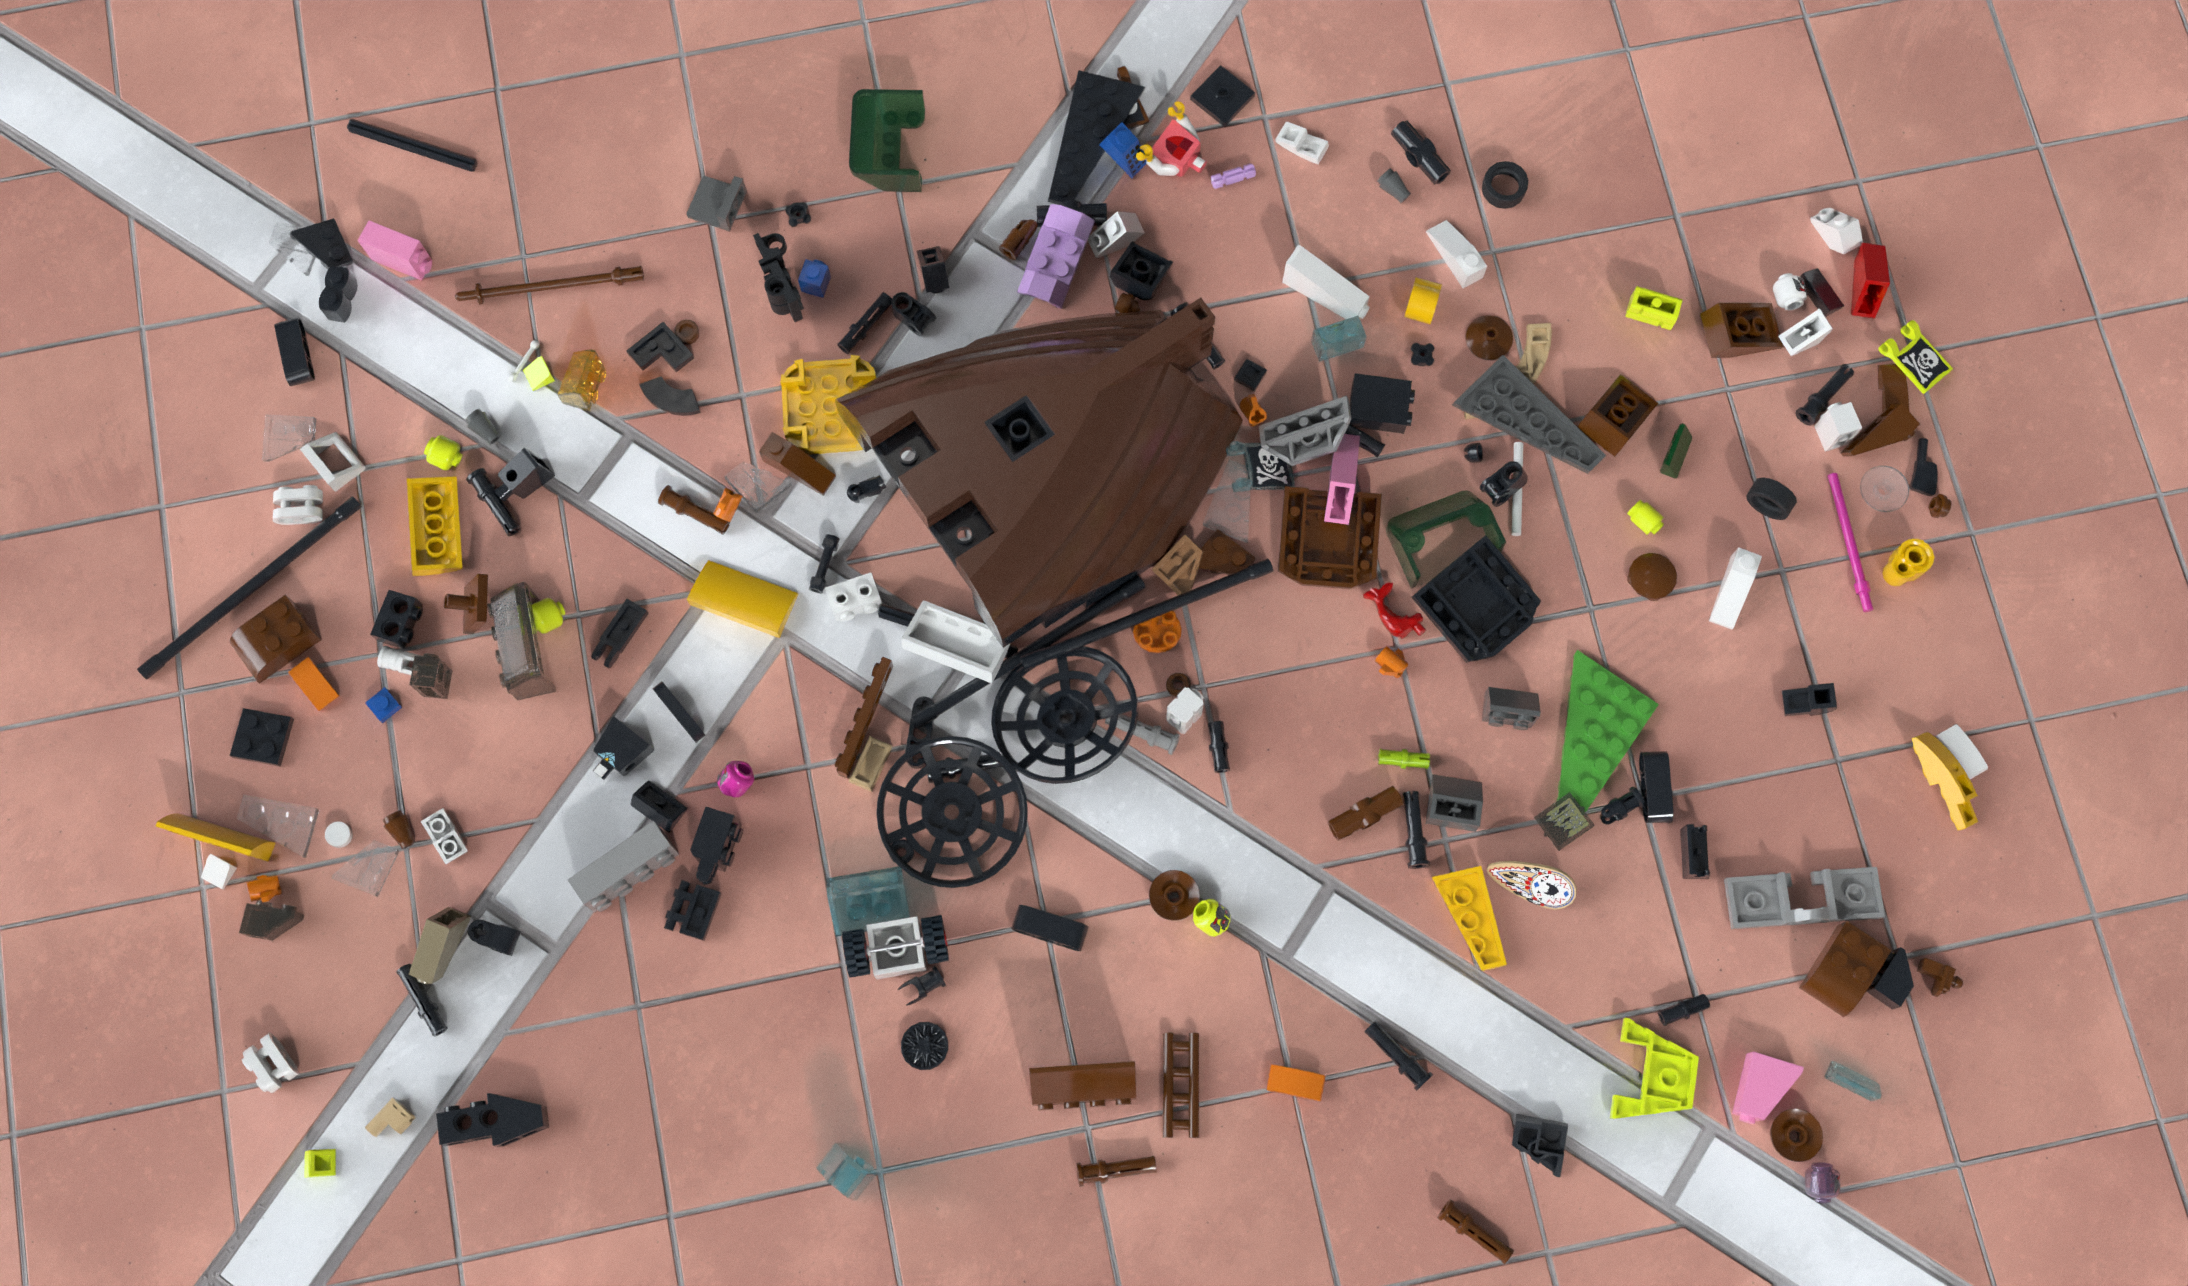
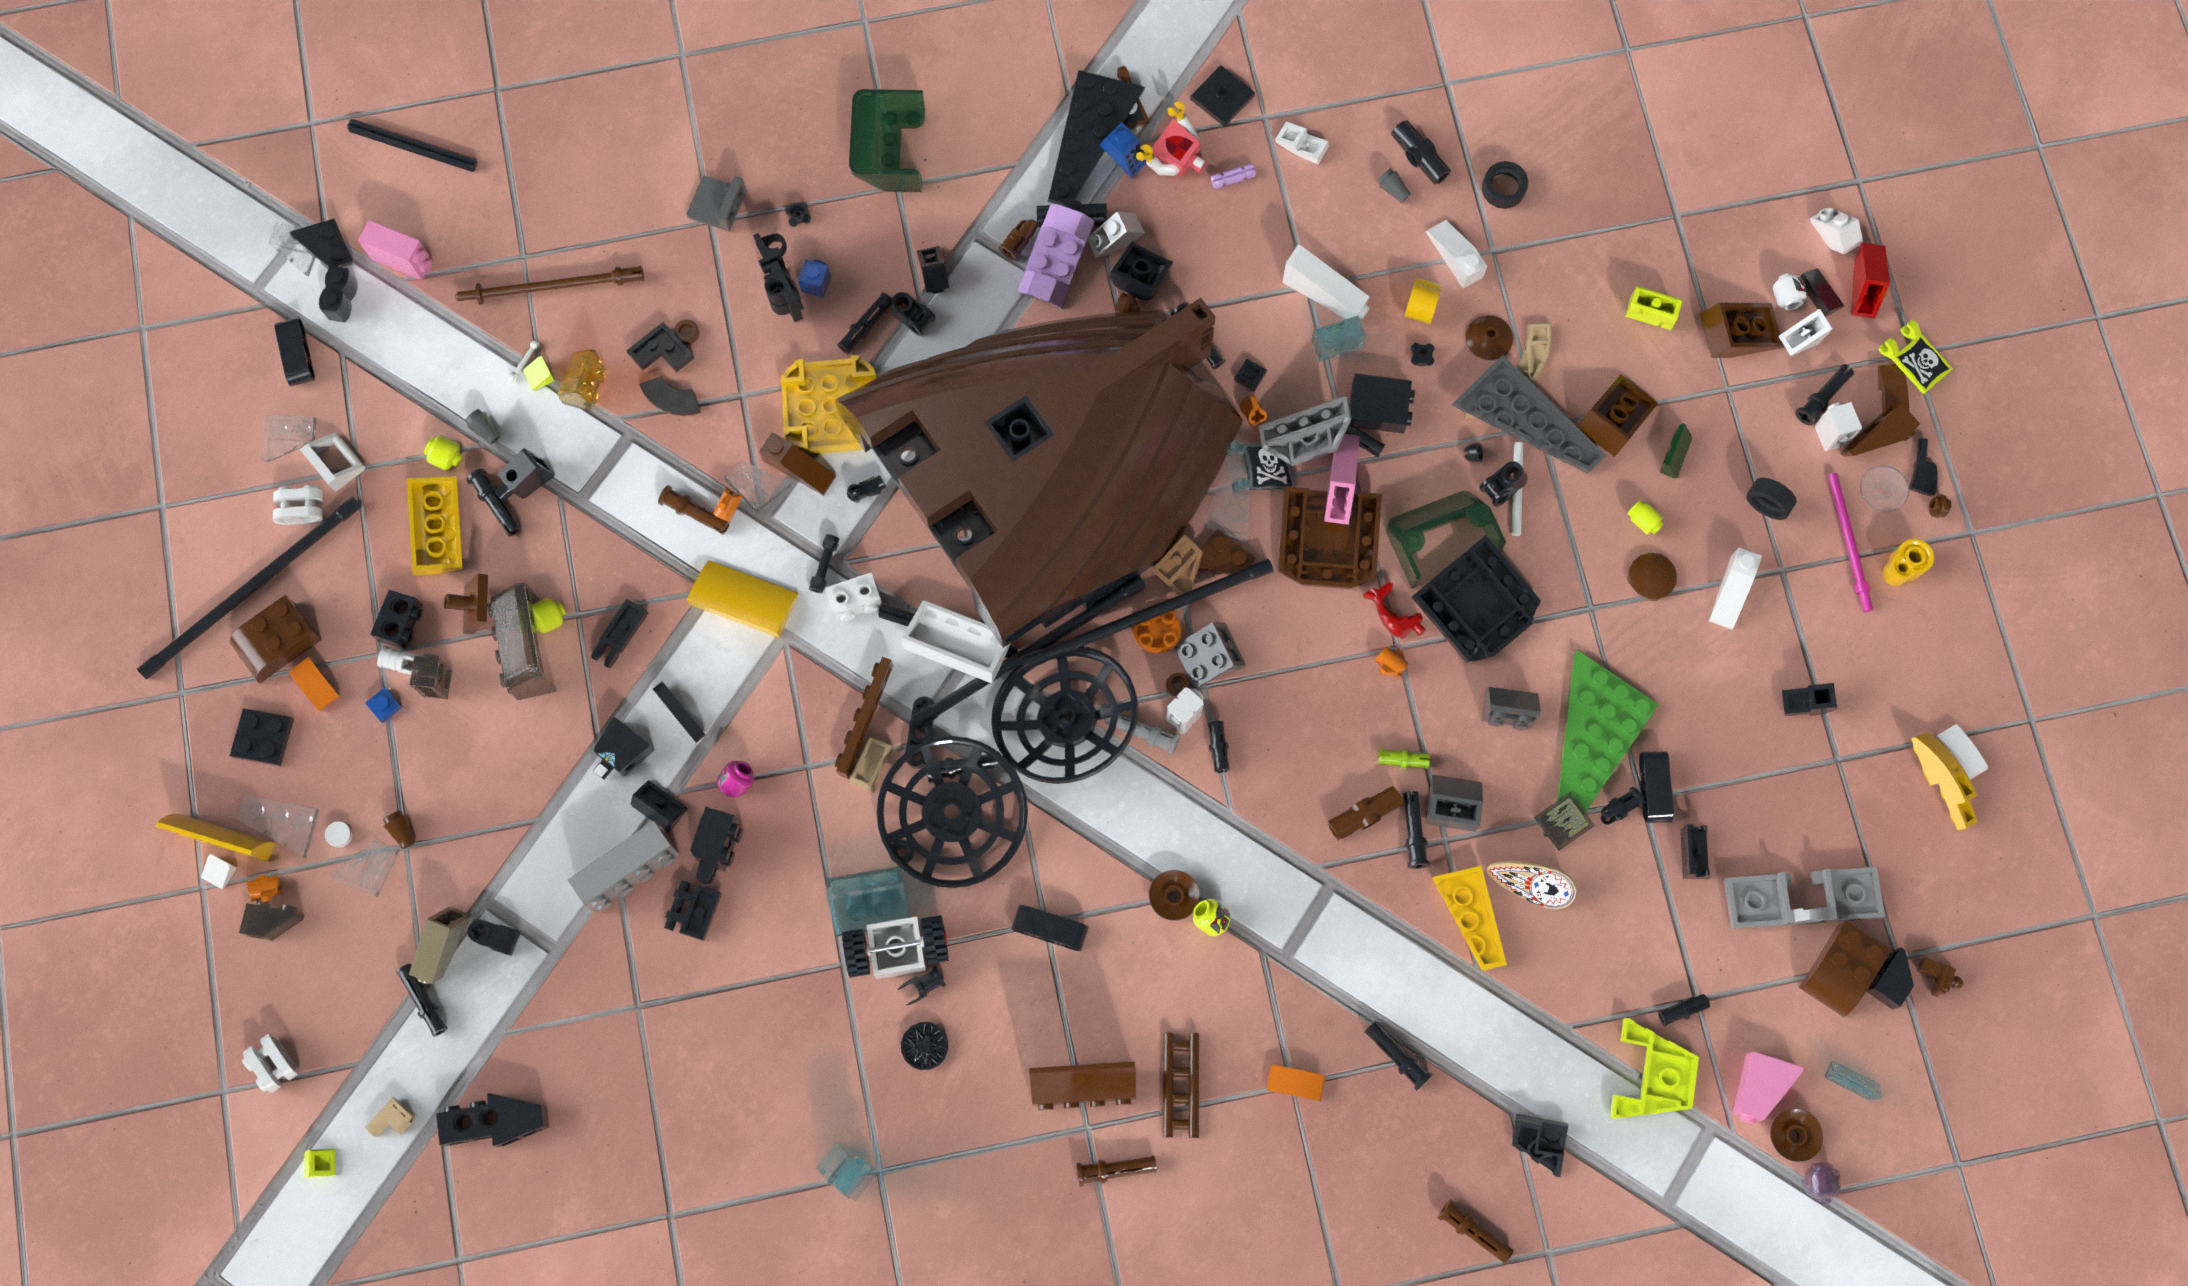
white slope [421,808,468,864] -> none
none -> bracket [1174,622,1246,688]

